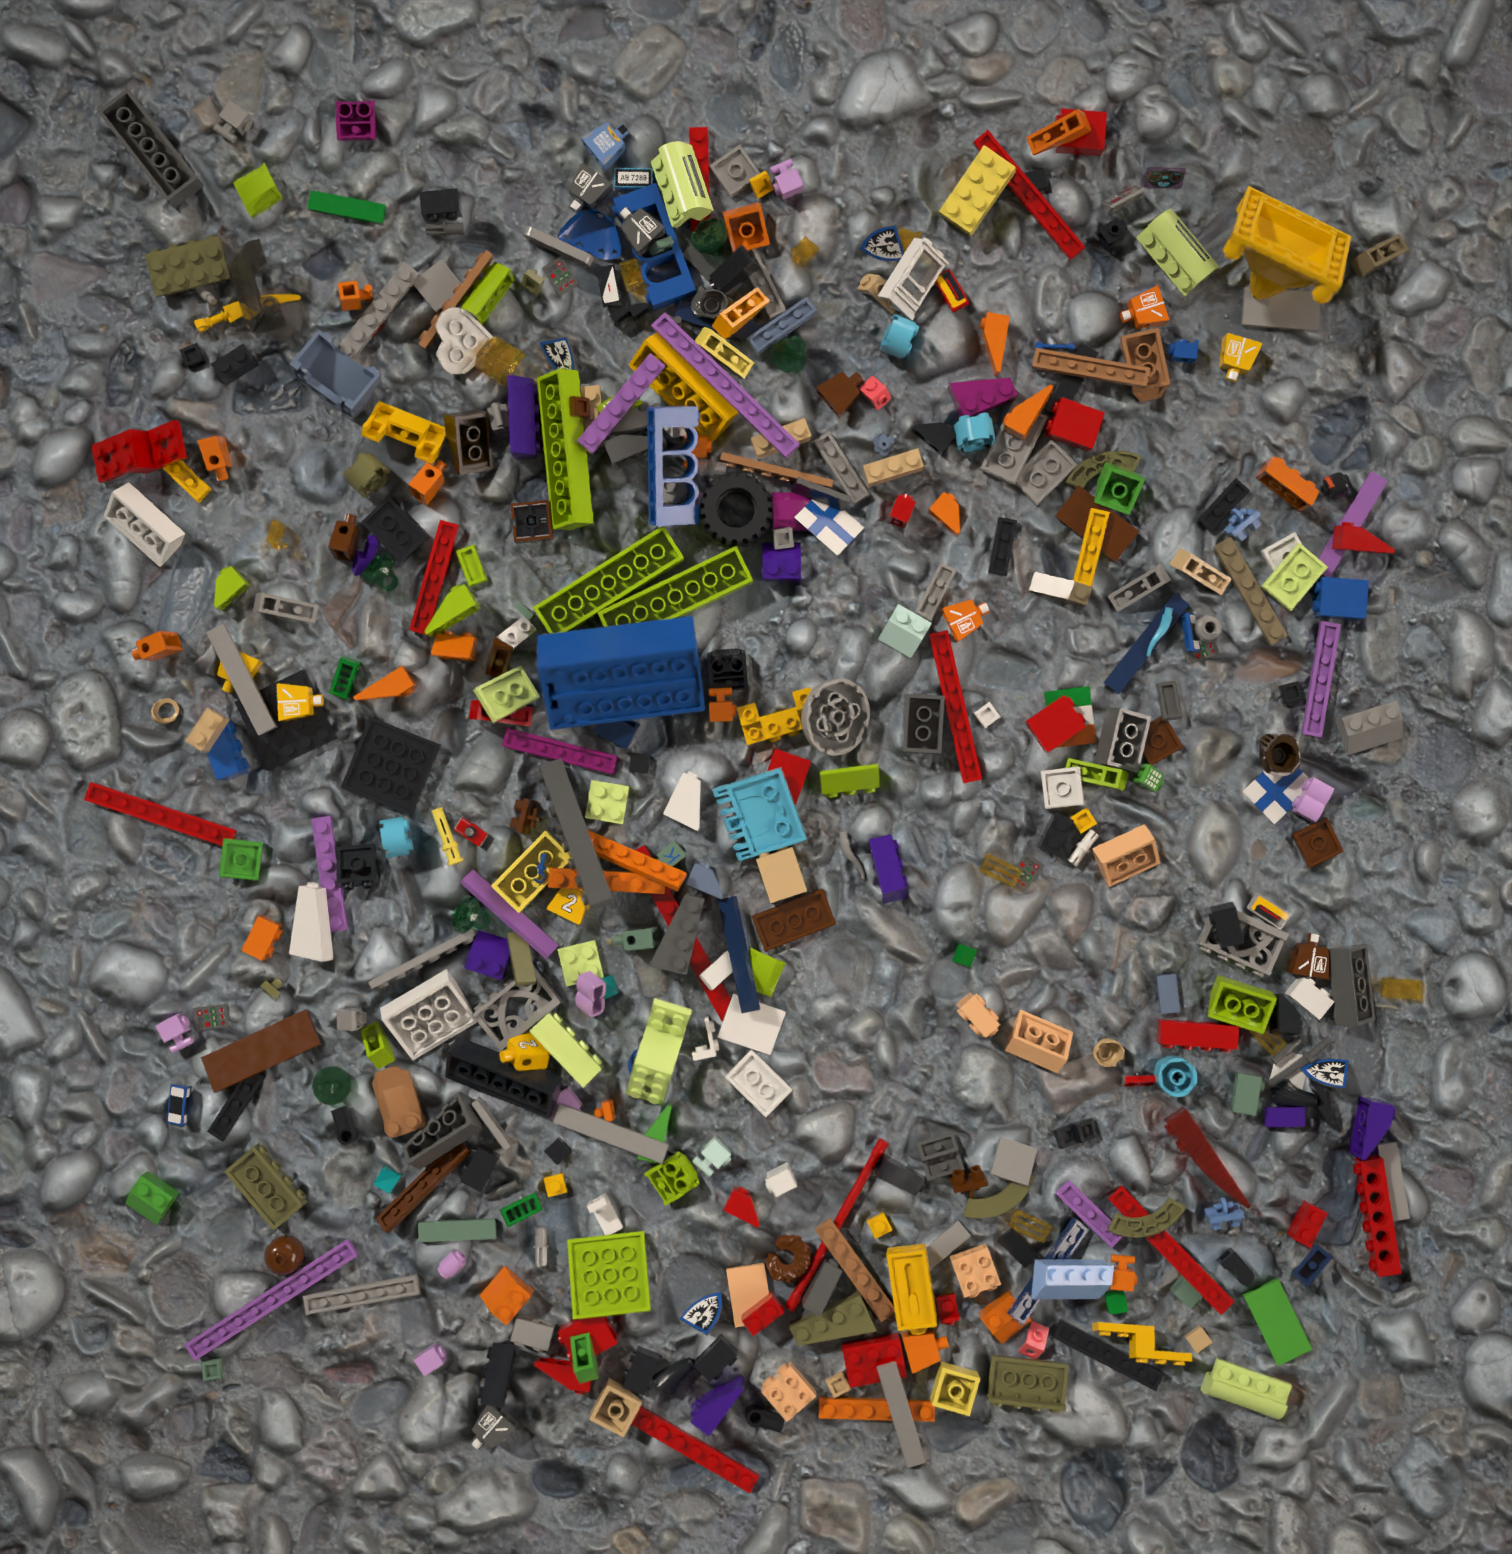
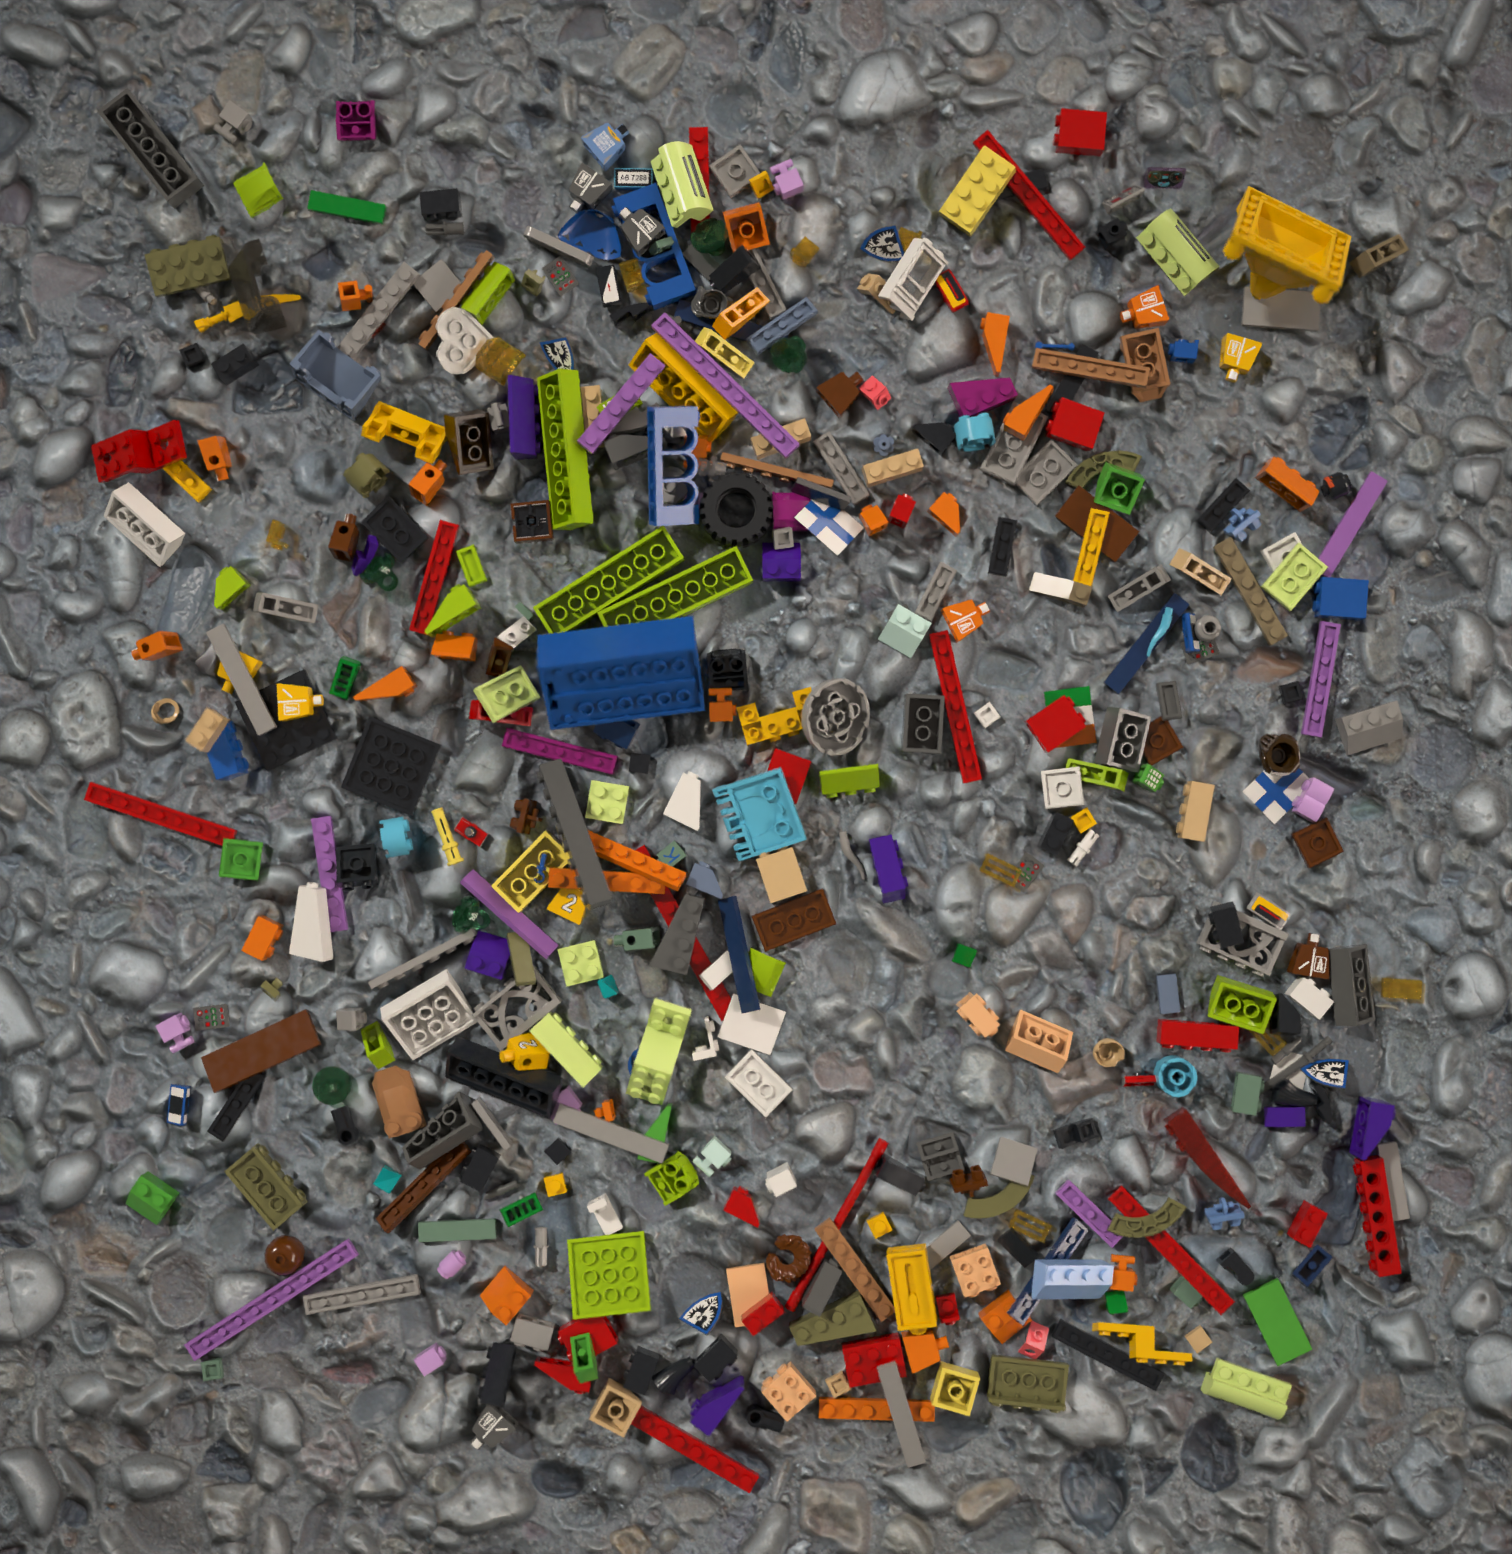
reddish brown tile [570,396,590,419] -> none
lavender brick [575,971,606,1018] -> none
medium azure brick [880,314,919,359] -> none
orange slope [1026,109,1092,155] -> none
light nougat slope [1092,824,1160,887] -> none
red slope [1332,522,1395,554] -> none
none -> orange slope [859,504,889,536]
none -> tan brick [1176,781,1215,842]

